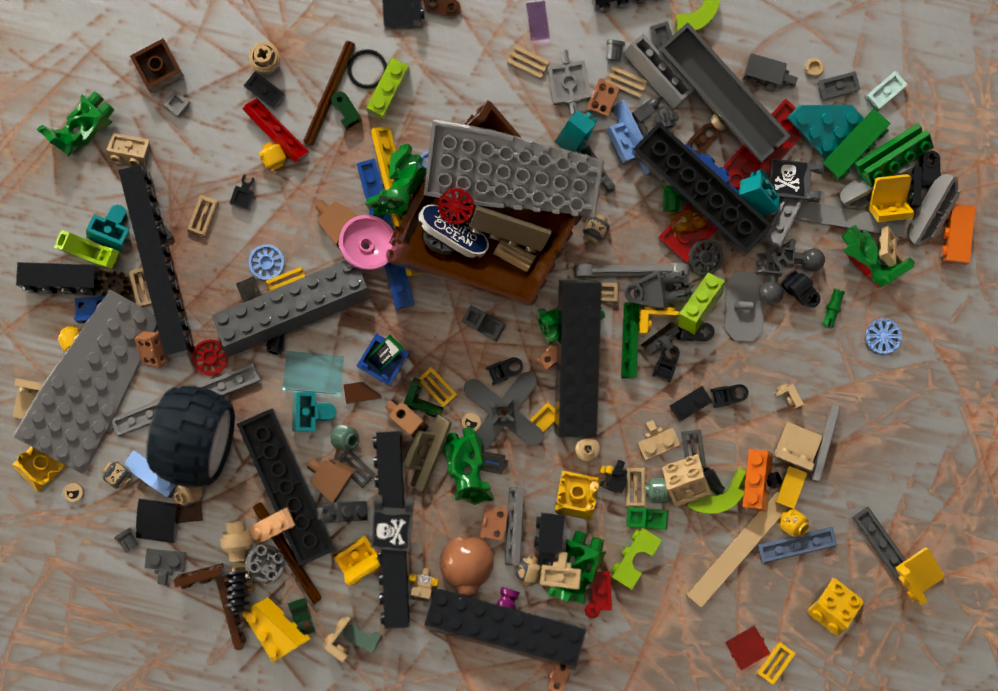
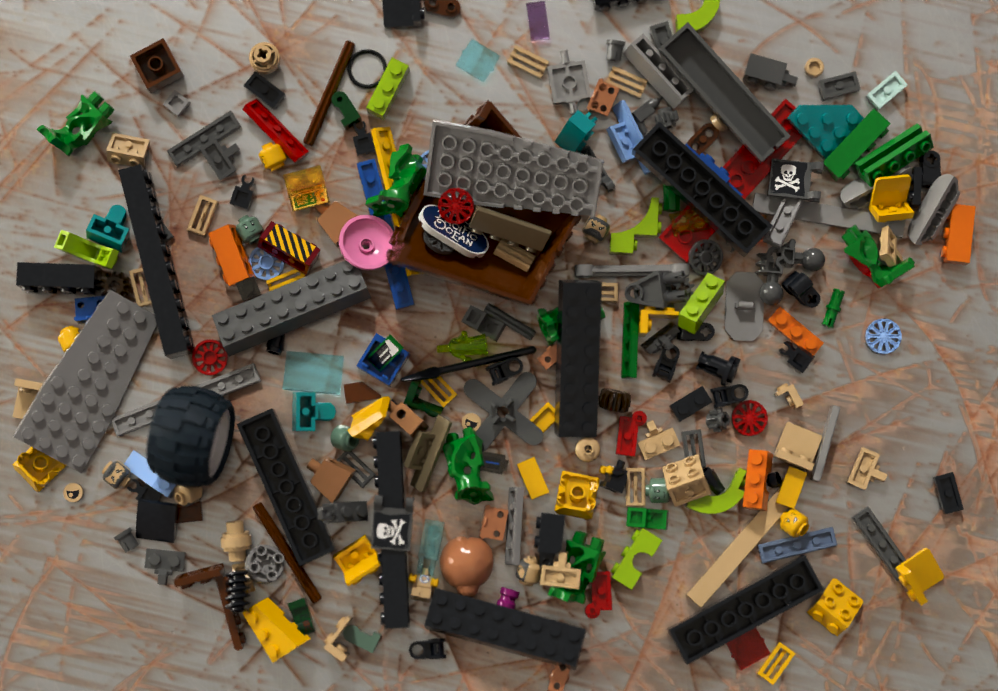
nougat piece [134,331,169,368] -> none
light nougat plate [248,508,295,545] -> none
teal brick [739,169,780,216] -> none
none -> black plate [127,479,163,501]
none -> dark grey tile [167,111,242,168]
none -> dark grey hinge [199,138,240,181]
none -> orange brick [208,224,256,287]
none -> sand green head [235,215,264,245]
none -> brick [257,221,321,275]
none -> clear yellow slope [283,165,330,212]
none -> yellow slope [347,396,390,441]
none -> black plate [353,121,376,156]
none -> black piece [401,346,536,382]
none -> black piece [409,638,446,659]
none -> clear light blue hinge [417,519,445,576]
none -> clear neon green piece [437,331,488,362]
none -> clear light blue piece [456,39,500,82]
none -> dark grey axle [484,303,536,340]
none -> yellow tile [517,457,549,500]
none -> dark brown gear [598,388,631,413]
none -> lime arch [609,197,662,256]
none -> red hinge [616,411,647,457]
none -> black brick [667,555,824,665]
none -> black piece [696,351,741,386]
none -> dark grey gear [706,408,730,432]
none -> red wheel [731,400,768,436]
none -> orange plate [767,306,824,356]
none -> black plate [779,341,815,373]
none -> tan hinge [847,447,888,490]
none -> black plate [933,472,964,514]

